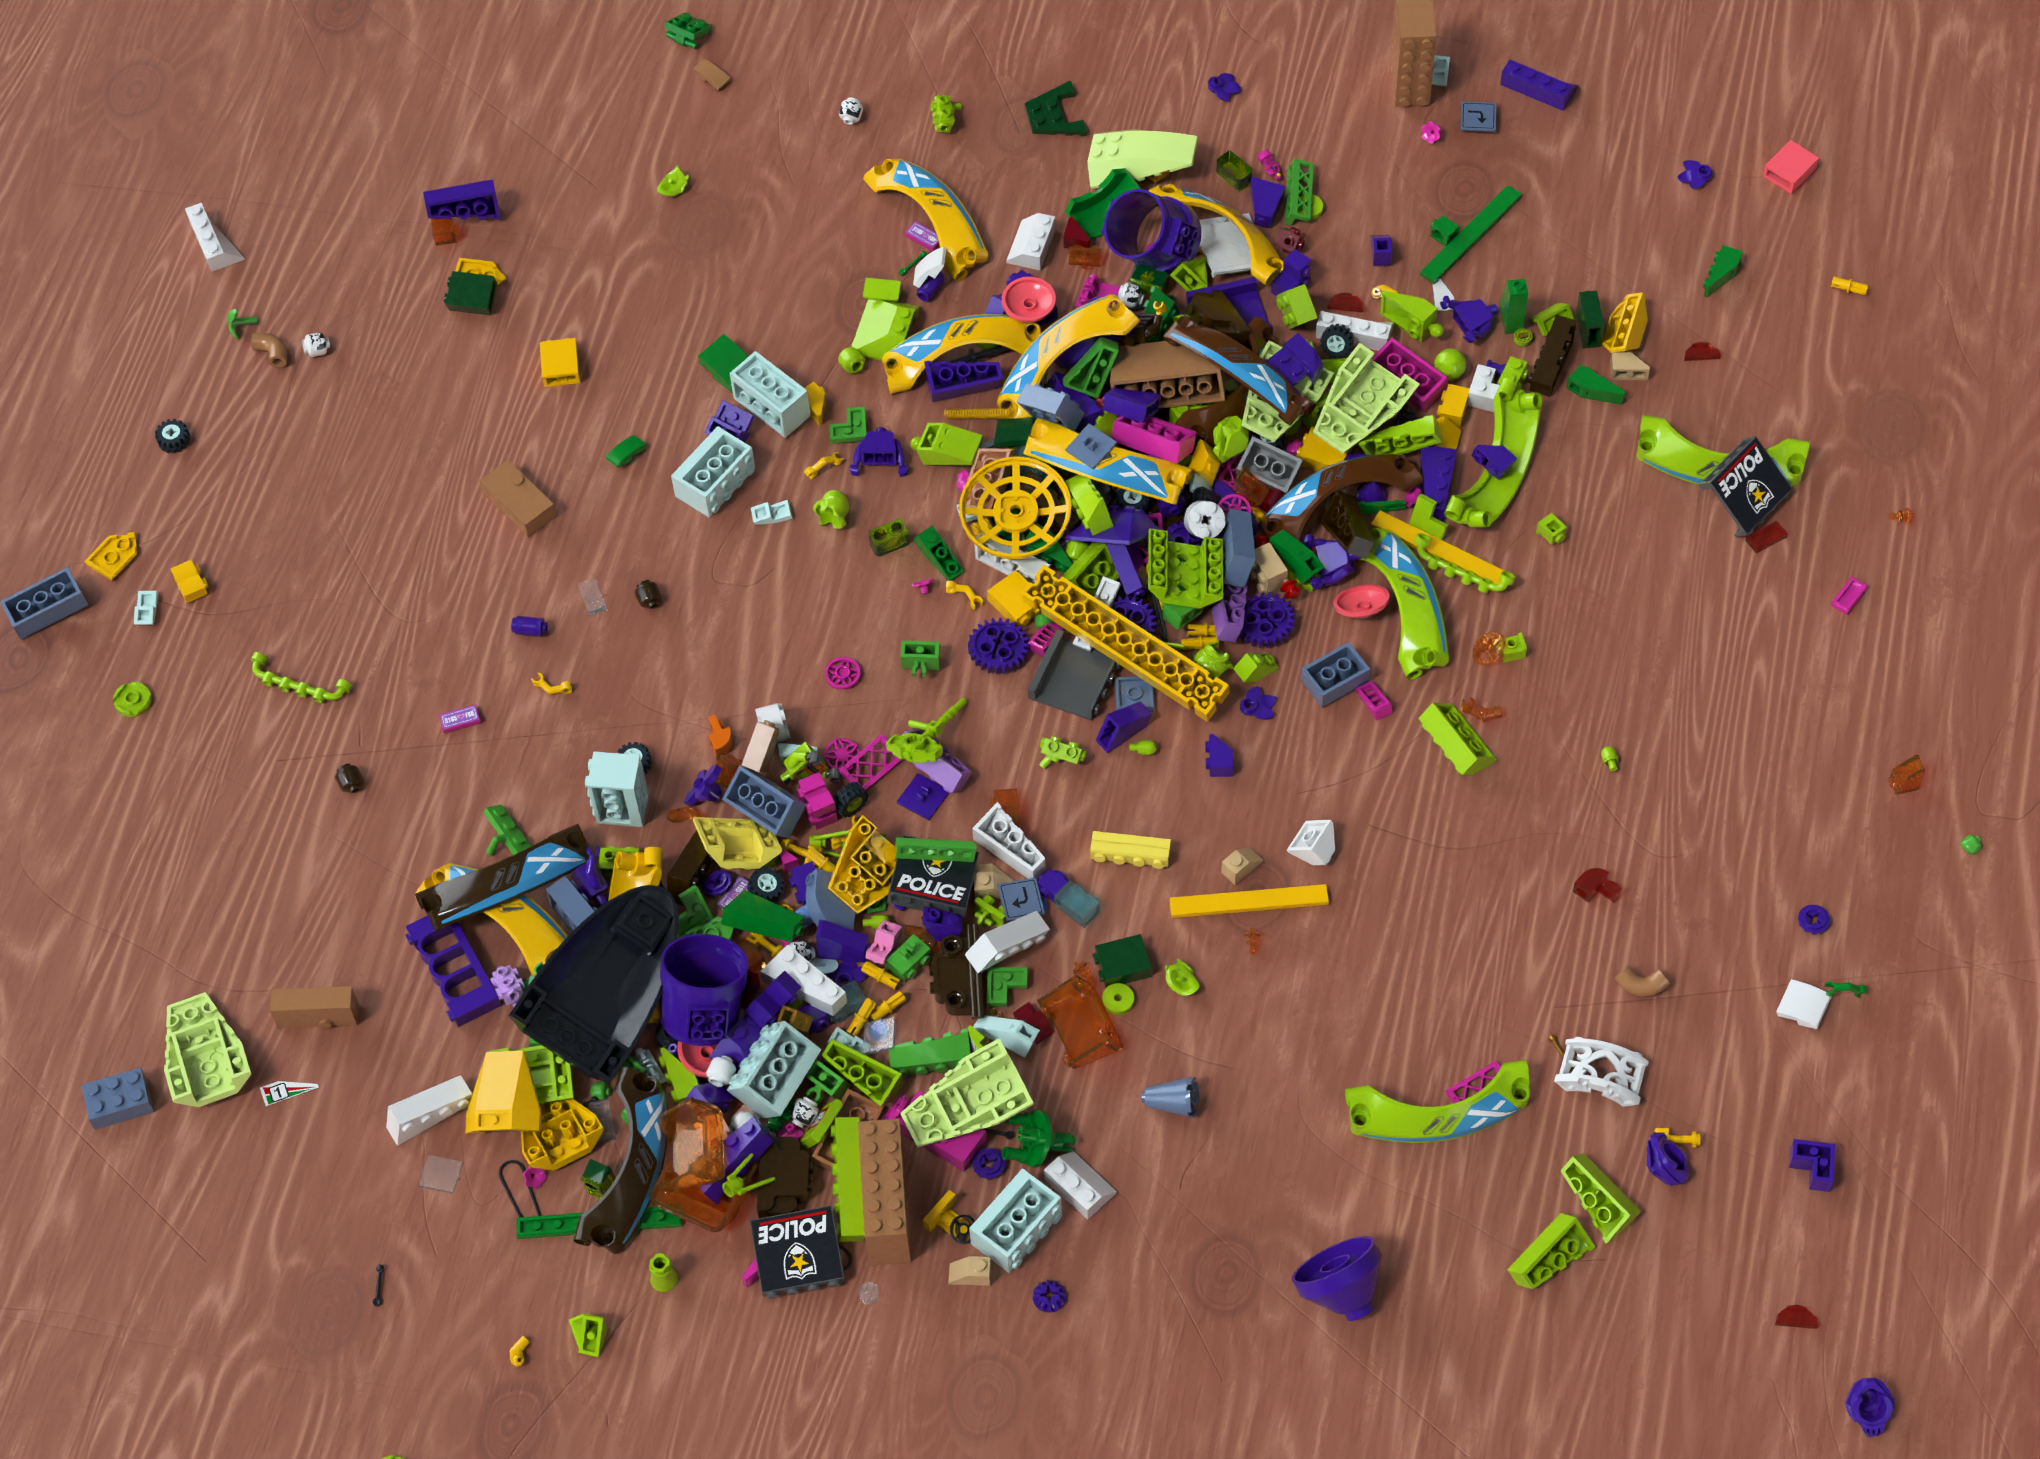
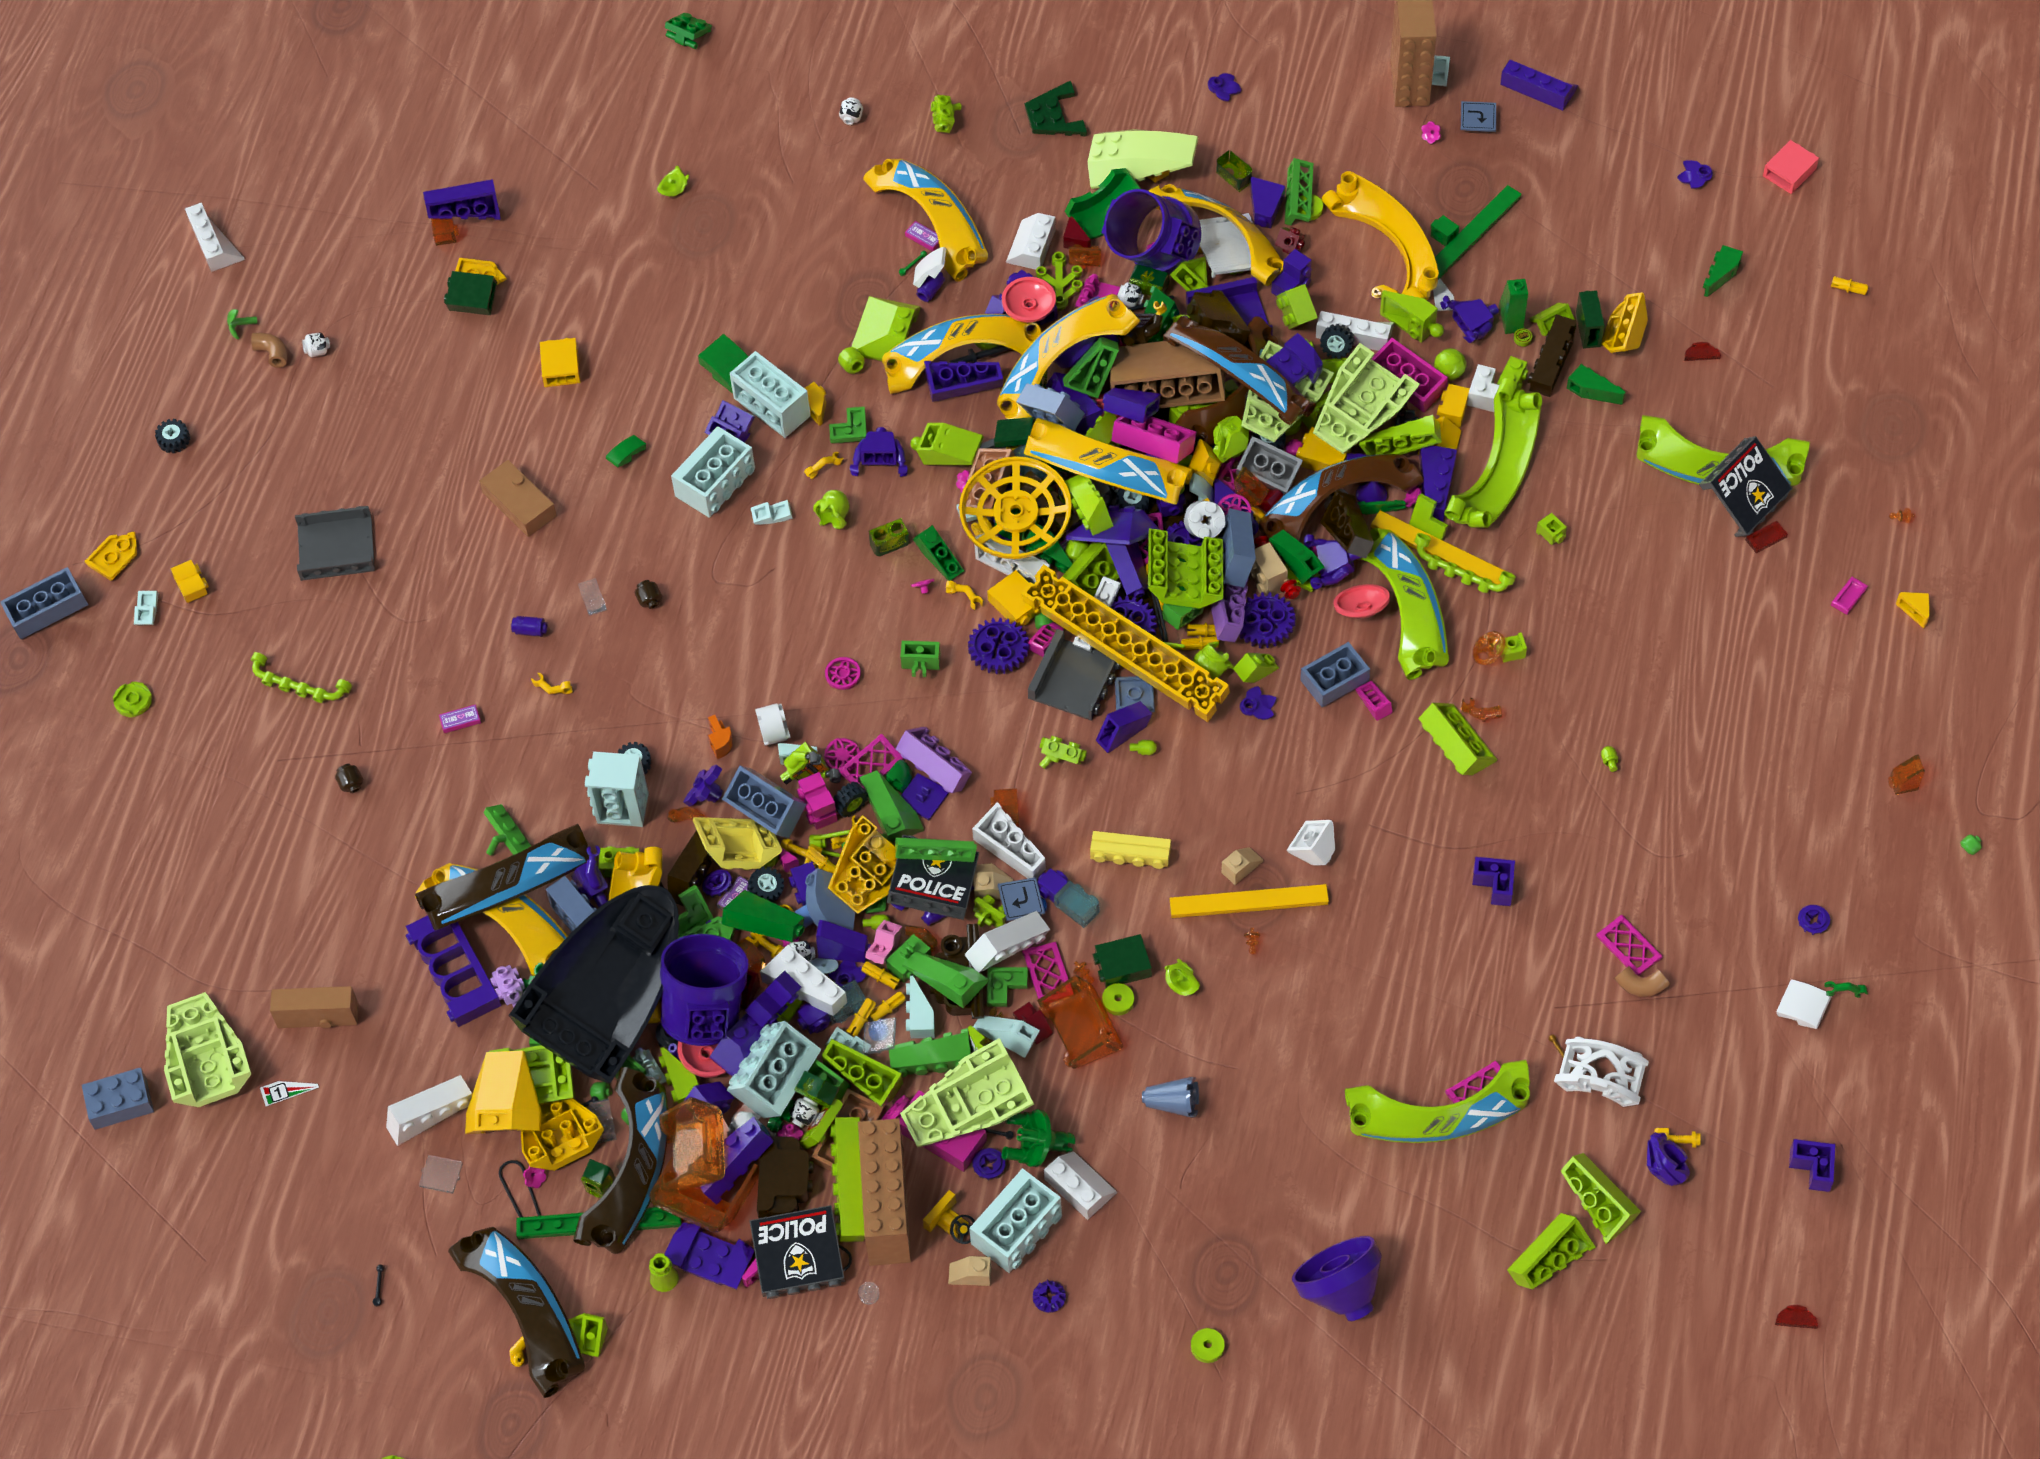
medium nougat slope [692,59,731,91] -> none
white head [706,1056,736,1087] -> none
clear orange slope [716,754,743,789] -> none
lime plant [722,1153,776,1197] -> none
slope [741,720,779,772] -> none
pearl gold leg [777,1005,814,1032] -> none
lime panel [863,278,903,302] -> none
lime bar [886,698,967,763] -> none
dark purple slope [922,906,962,942] -> none
yellow piece [944,408,1012,419] -> none
sand blue piece [1065,424,1117,469] -> none
black cone [1192,486,1221,505] -> none
dark purple slope [1205,734,1233,777] -> none
dark pink piece [1257,149,1282,181] -> none
clear red tile [1327,293,1363,312] -> none
dark purple slope [1370,235,1392,266] -> none
dark purple slope [1471,445,1517,480] -> none
dark purple bush [1486,359,1506,378] -> none
clear red brick [1573,868,1621,903] -> none
tan slope [1610,351,1650,380] -> none
dark purple helmet [1845,1378,1895,1437] -> none
none -> dark grey panel [295,506,375,581]
none -> dark brown panel [448,1227,585,1398]
none -> dark purple piece [664,1223,755,1290]
none -> dark green piece [794,1071,840,1109]
none -> bright green wedge [859,770,924,843]
none -> green brick [886,760,912,793]
none -> bright green wedge [902,951,989,1008]
none -> light aqua slope [906,976,935,1039]
none -> dark pink window [1022,942,1073,1004]
none -> lime plant [1036,251,1083,311]
none -> lime piece [1191,1328,1225,1363]
none -> yellow panel [1321,171,1439,300]
none -> dark purple brick [1472,857,1515,906]
none -> dark pink window [1596,915,1663,976]
none -> yellow slope [1896,592,1929,628]

